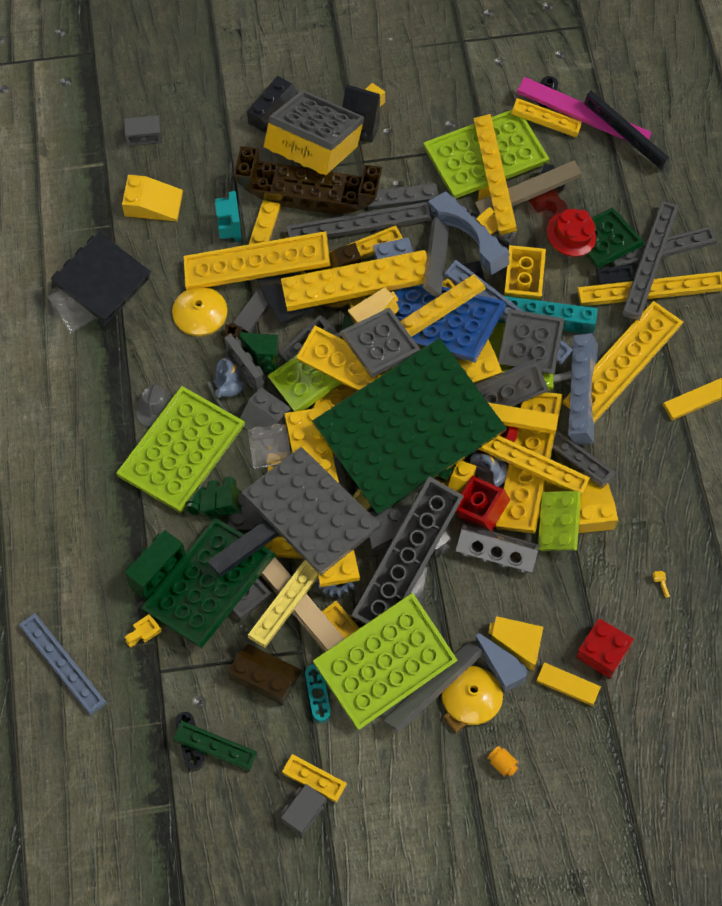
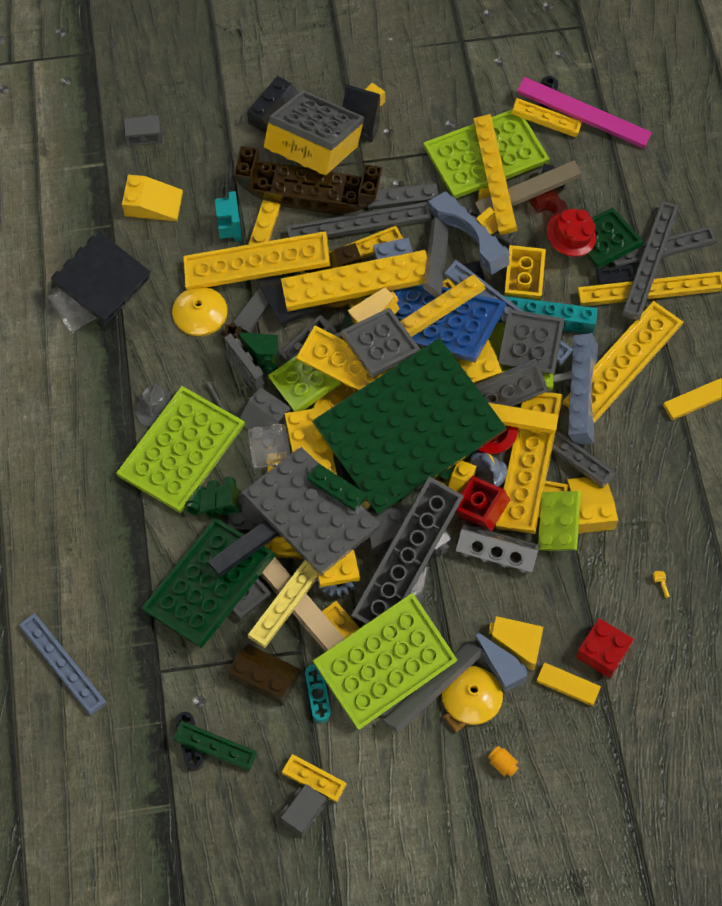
dark green brick [125,530,185,601] -> none
yellow plate [125,614,161,648] -> none
sand blue hair [213,358,245,398] -> none
yellow plate [479,436,590,496] -> none
black tile [584,90,669,170] -> none
none -> dark green plate [307,463,367,511]

